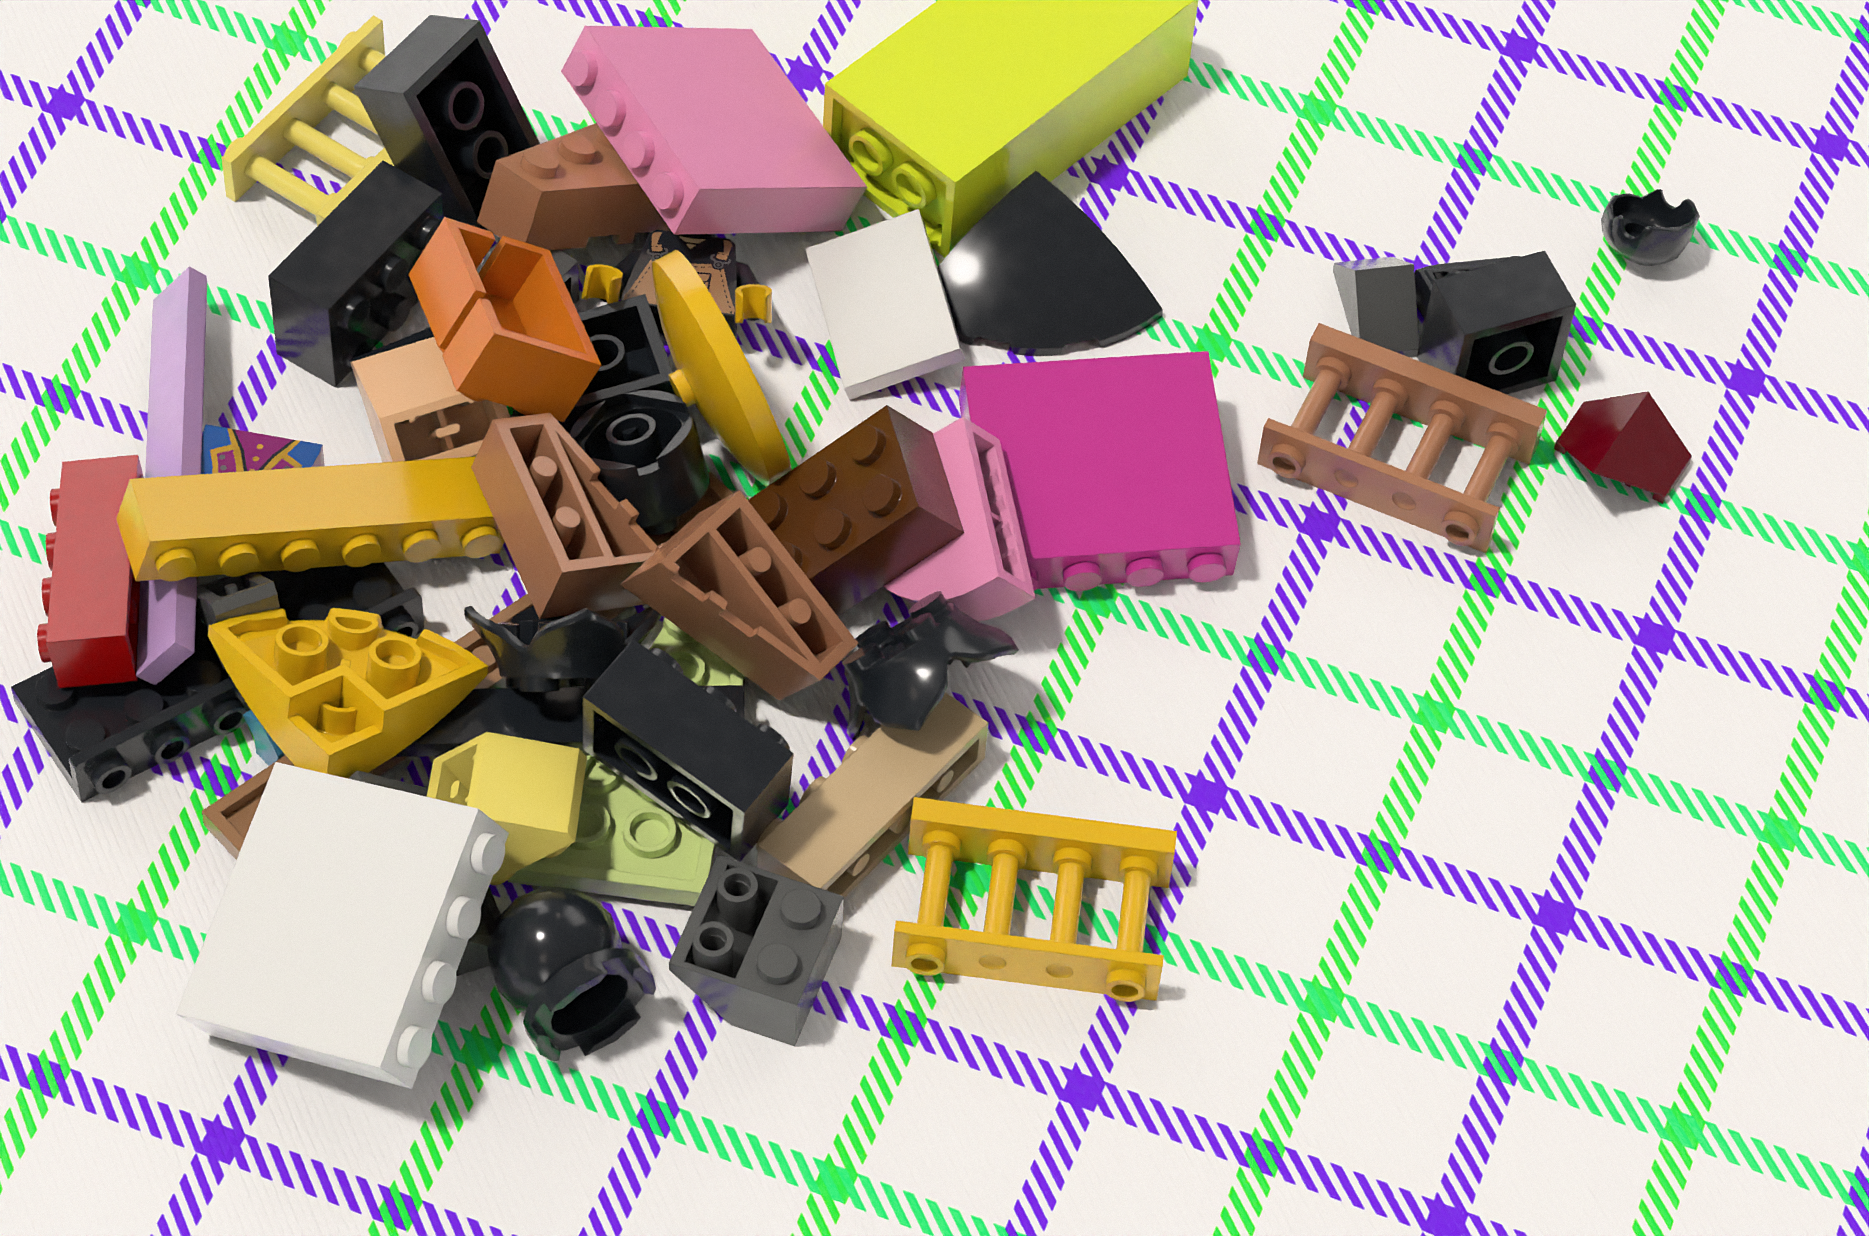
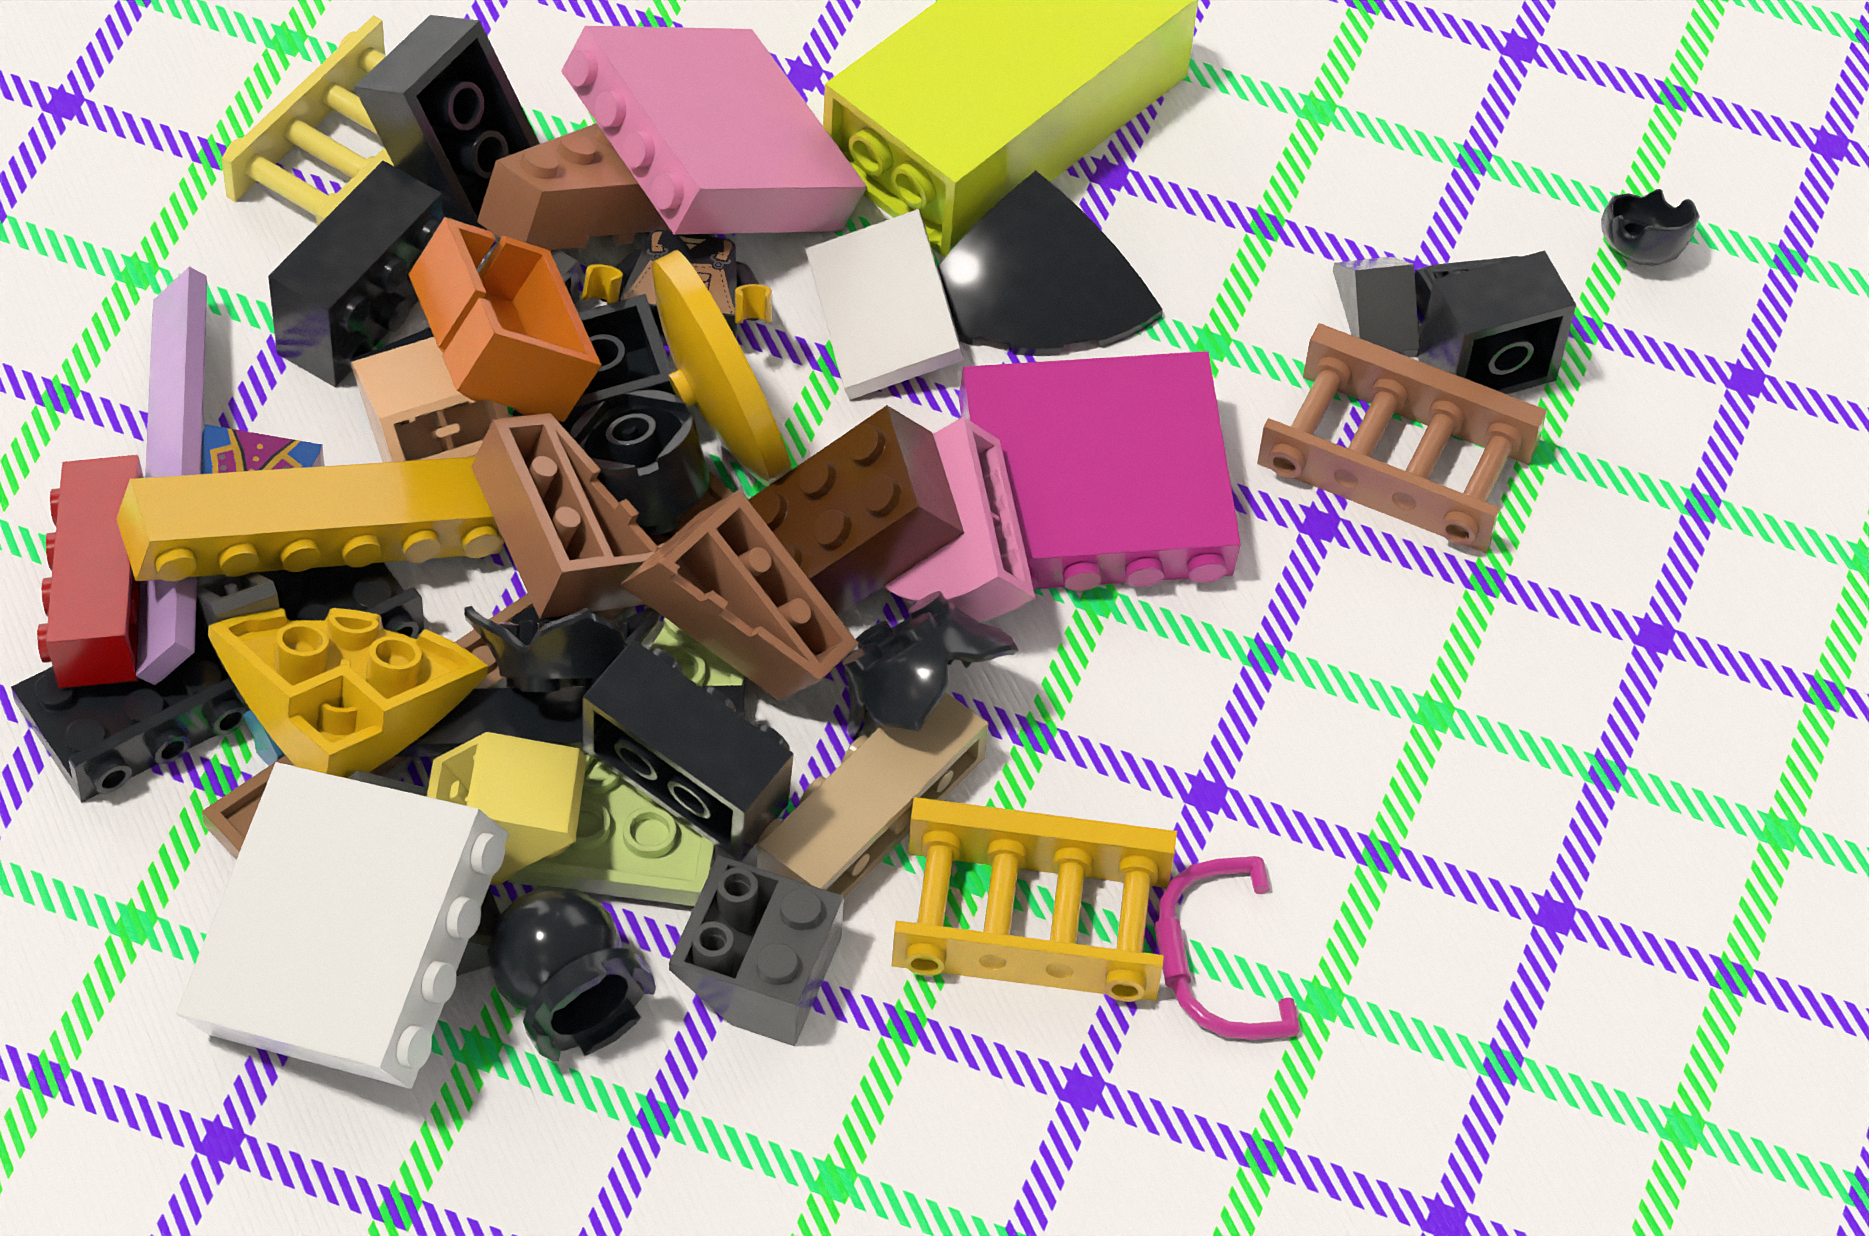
dark red slope [1554,391,1692,504] -> none
none -> dark pink piece [1154,856,1300,1040]

